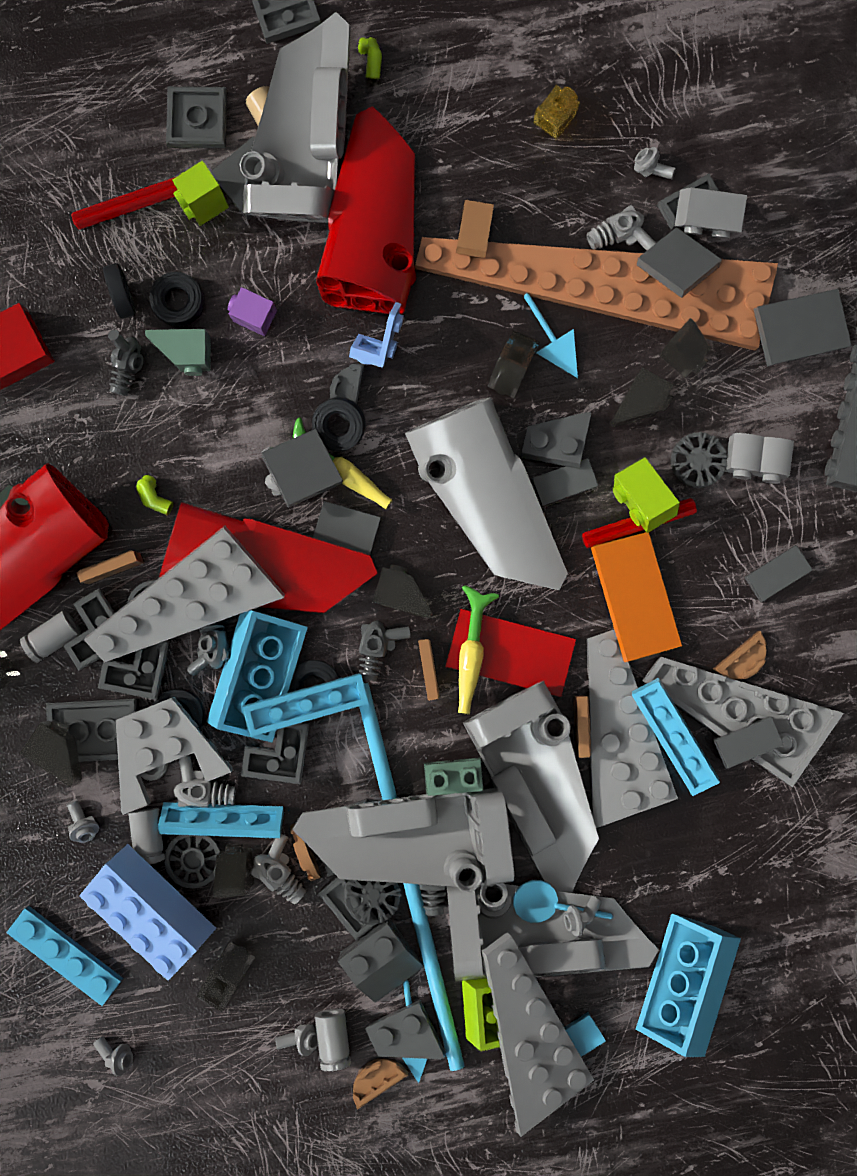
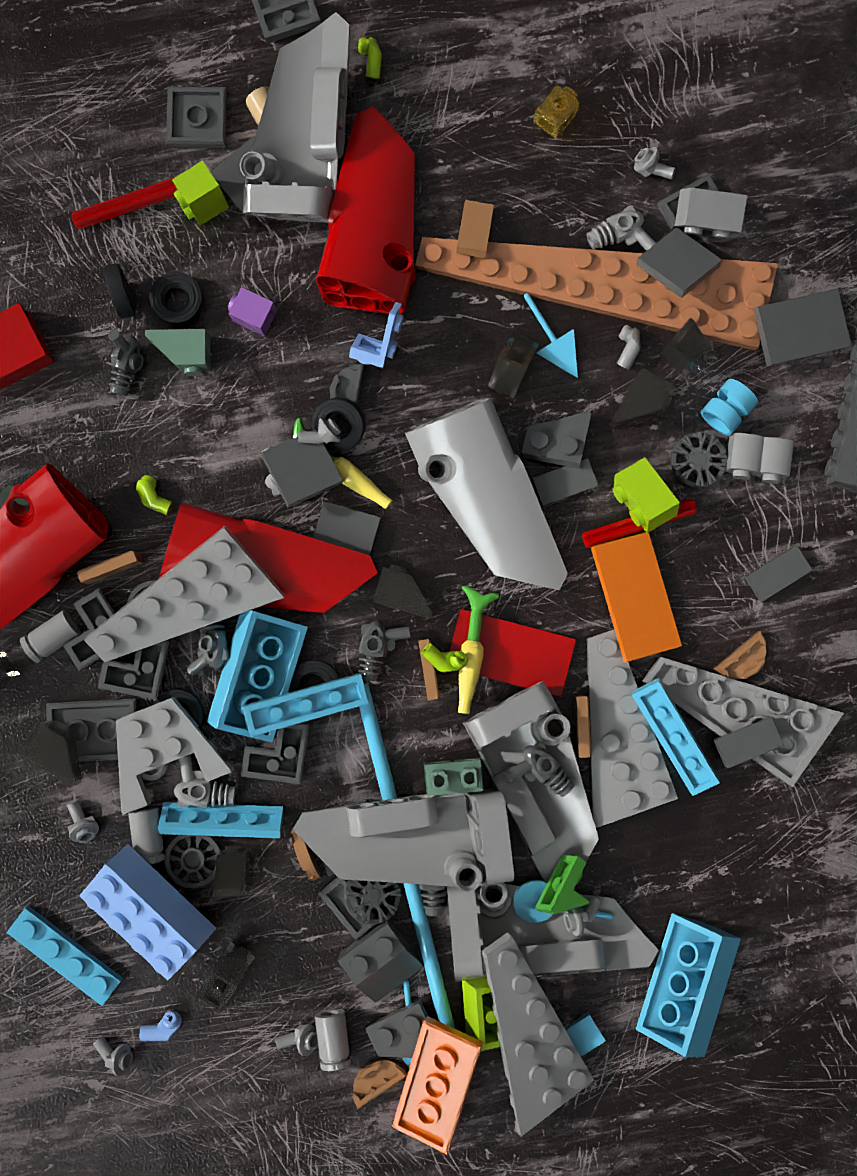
light grey piece [250,834,306,904] -> none
none -> light blue arm [139,1011,182,1041]
none -> light grey plate [298,417,342,444]
none -> tile [392,1016,484,1155]
none -> lime arm [421,643,468,672]
none -> dark grey piece [504,742,574,797]
none -> bright green slope [535,855,590,914]
none -> light grey arm [617,325,641,370]
none -> medium azure wheel [701,379,758,436]

